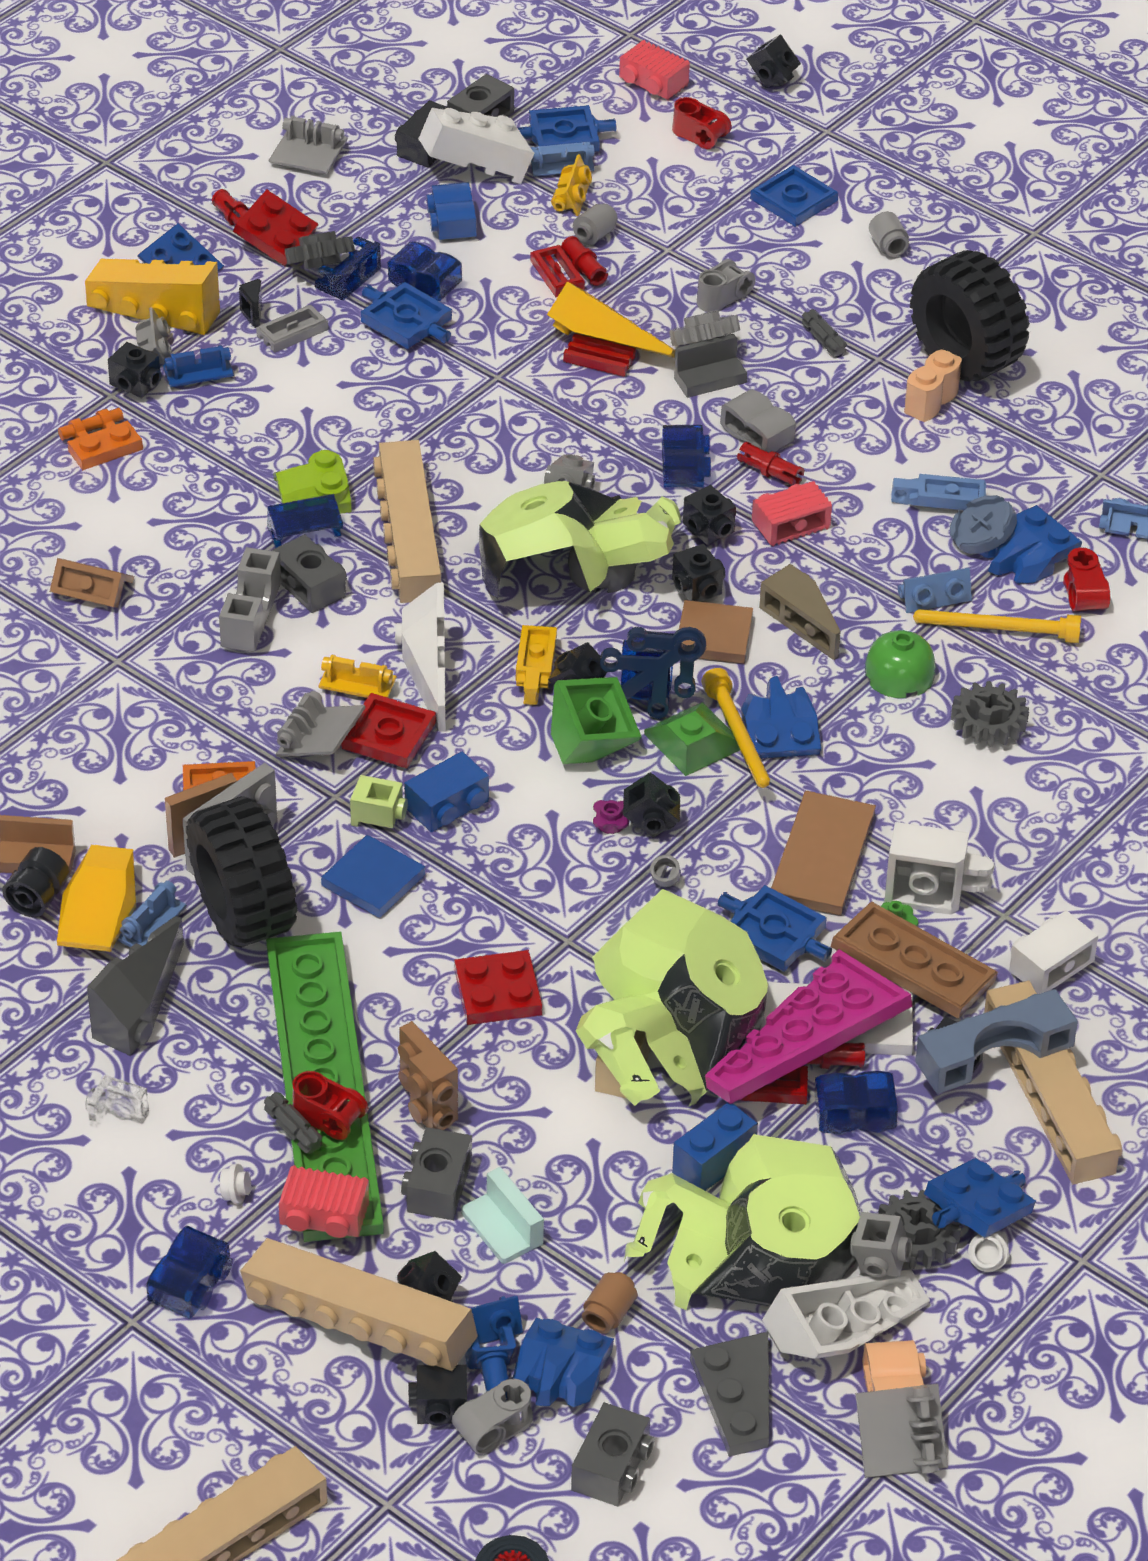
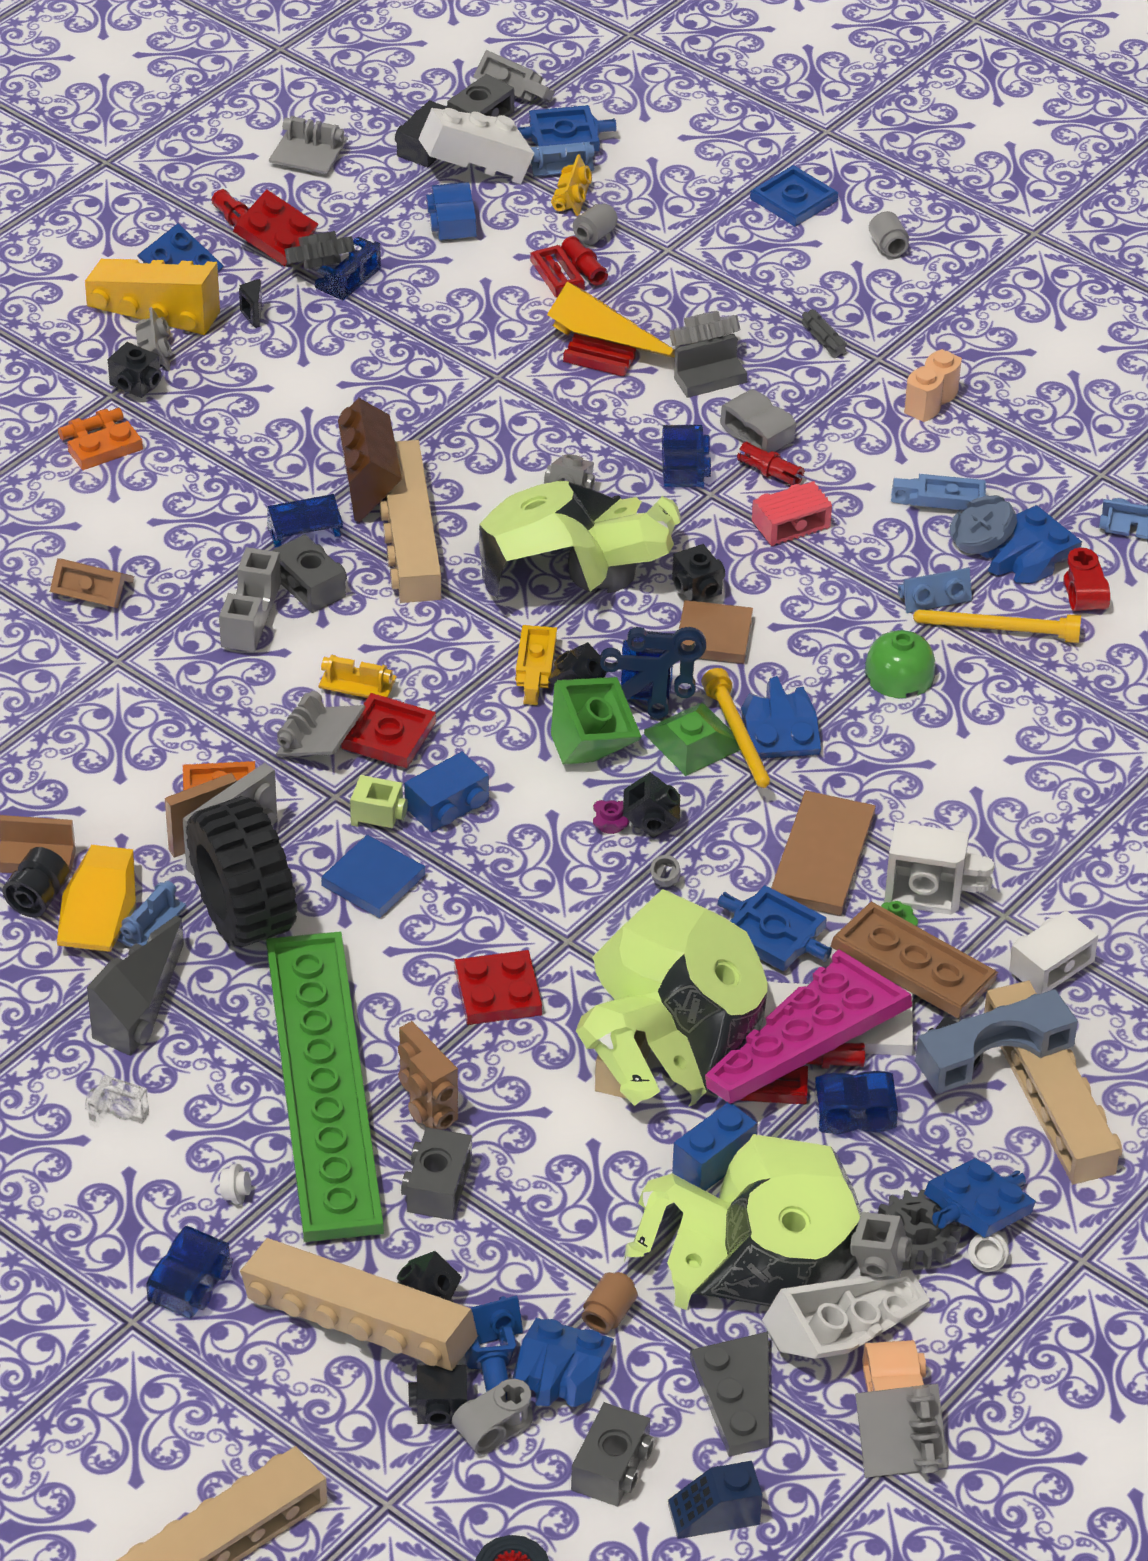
blue hinge [163,345,234,388] -> none
light grey tile [256,304,329,353] -> none
dark grey axle [264,1092,322,1154] -> none
lime slope [273,450,352,521] -> none
coral brick [279,1165,369,1238] -> none
red piece [292,1071,369,1140] -> none
blue plate [361,282,452,349] -> none
clear blue brick [387,241,462,301] -> none
white wedge [395,583,446,732] -> none
light aqua panel [461,1167,544,1264] -> none
coral brick [619,40,690,100] -> none
red piece [672,97,732,149] -> none
black brick [683,485,736,545] -> none
light grey piece [697,259,756,312] -> none
black brick [746,34,801,88] -> none
dark tan slope [759,564,841,660] -> none
black tyre [910,250,1030,382] -> none
dark grey gear [951,681,1029,747] -> none
none -> reddish brown slope [338,397,402,523]
none -> light grey hinge [473,50,555,103]
none -> dark blue slope [668,1461,762,1539]

